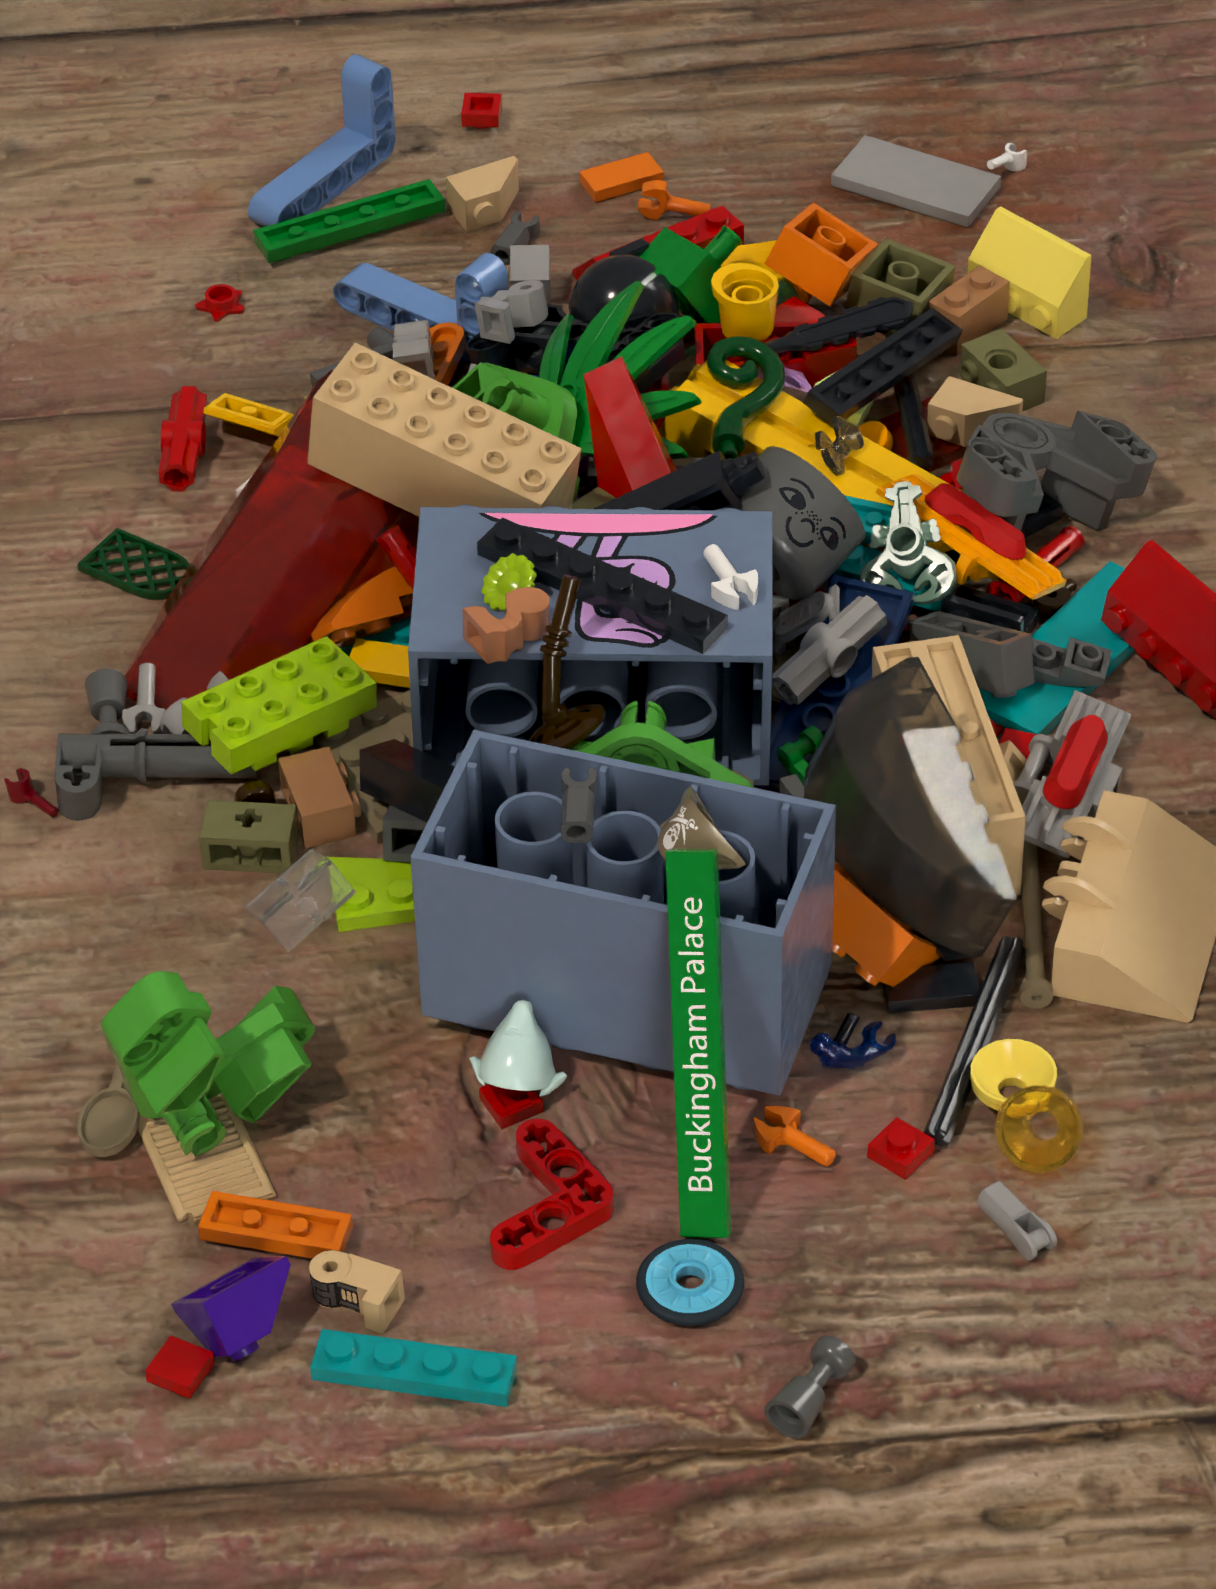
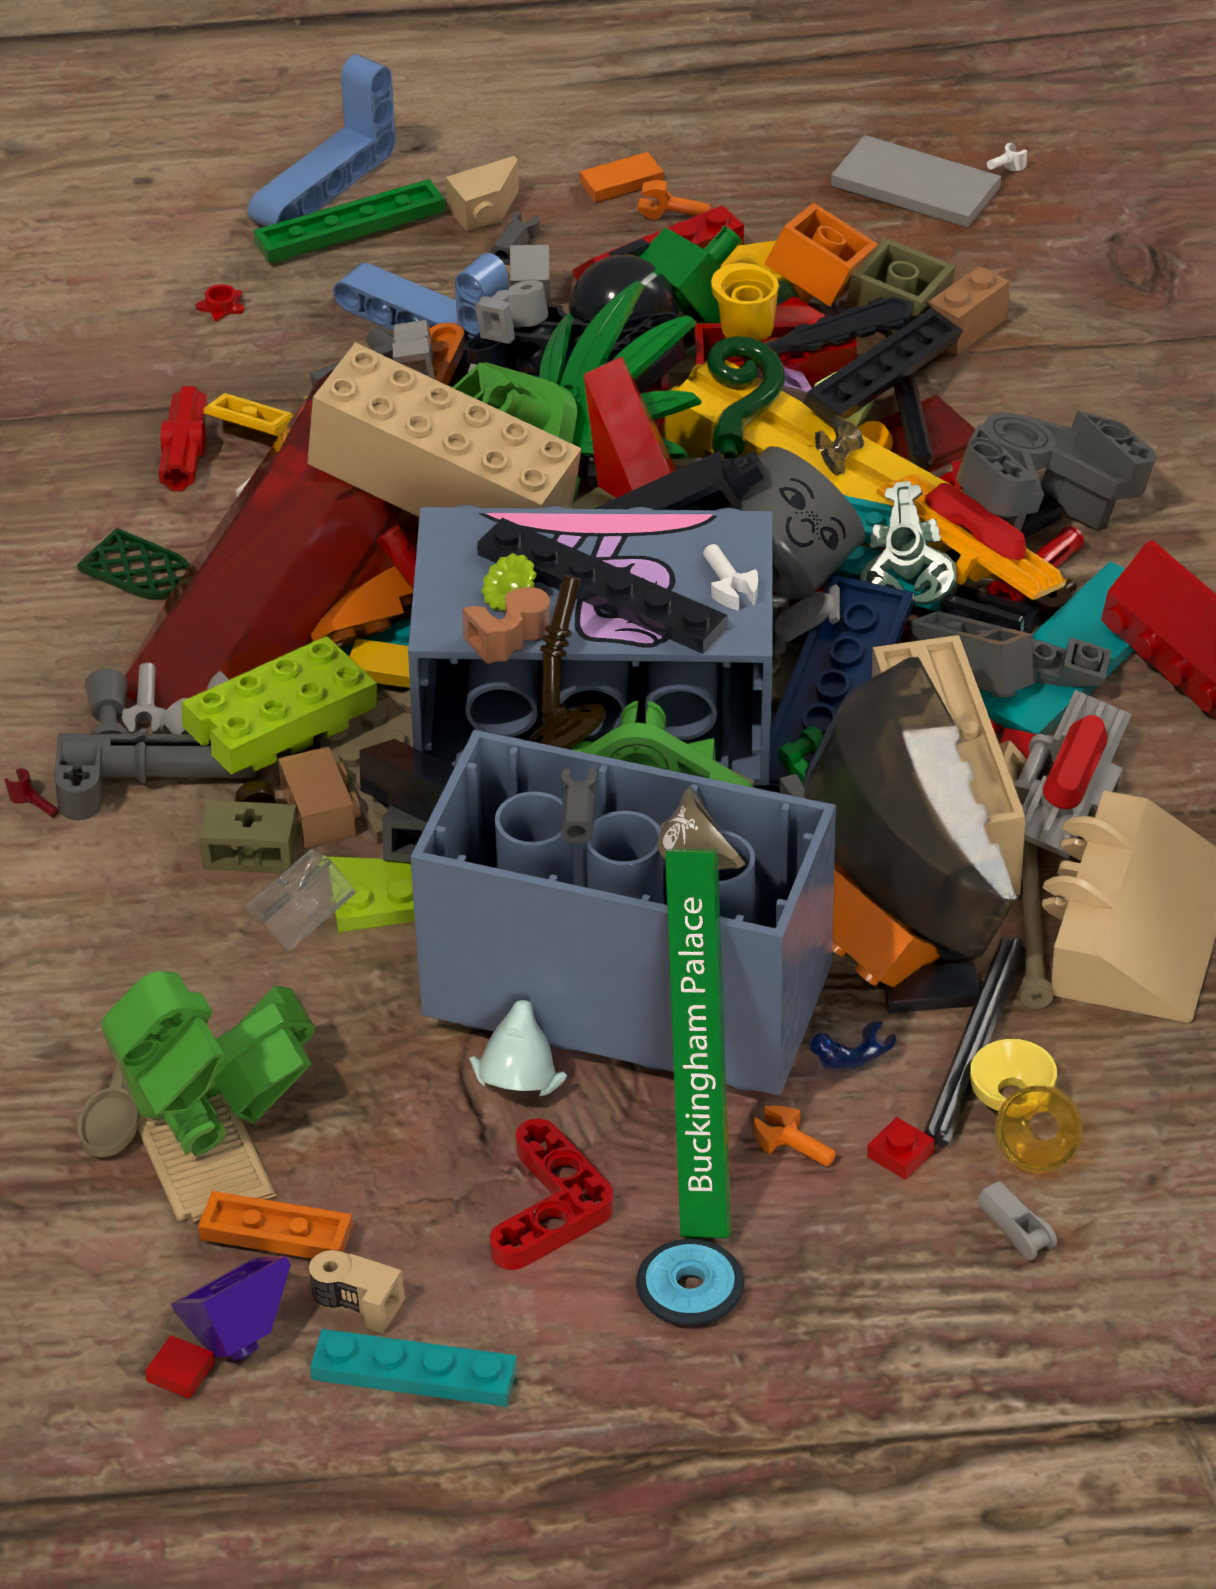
red plate [461,93,502,129] -> none
red tile [479,1084,543,1130] -> none
dark grey piece [764,1335,856,1439] -> none
light grey piece [772,595,887,705] -> none
black leg [831,1013,860,1052] -> none
tan slope [927,376,1023,447] -> none
olive brick [959,328,1047,411] -> none
light yellow slope [968,206,1091,339] -> none

